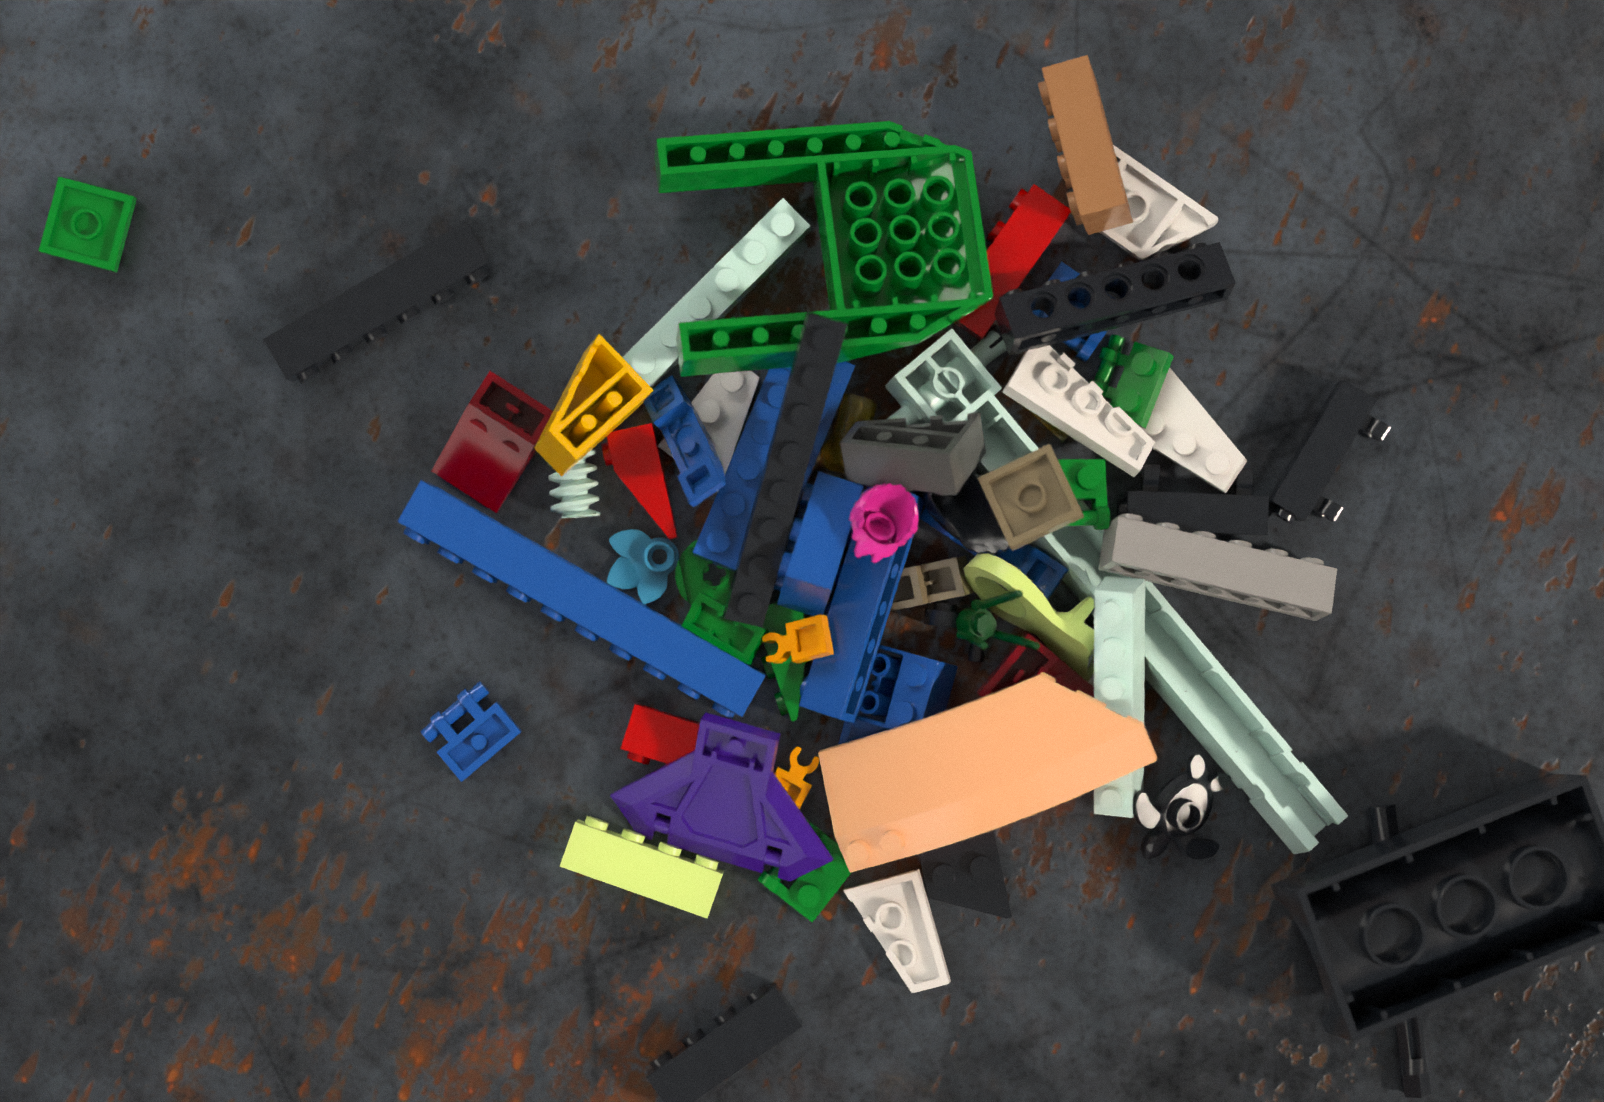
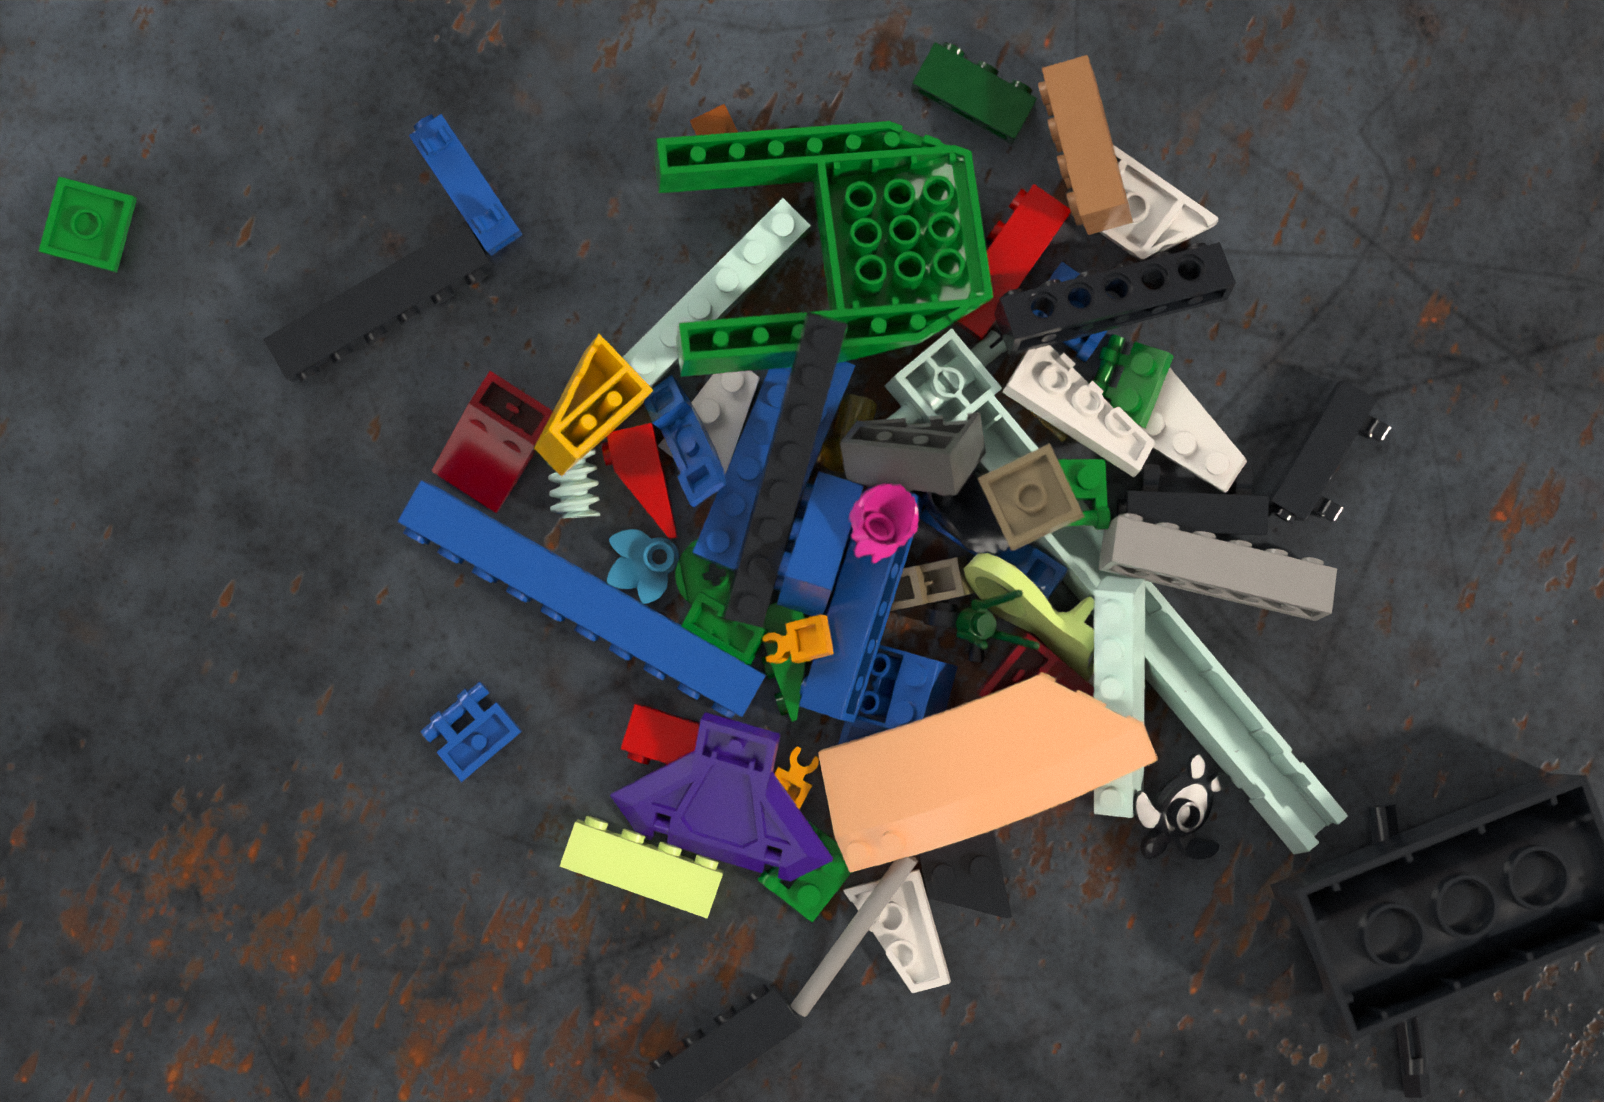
none -> blue brick [409,114,523,256]
none -> dark orange plate [690,104,738,135]
none -> light grey piece [791,856,918,1017]
none -> dark green brick [911,42,1037,145]

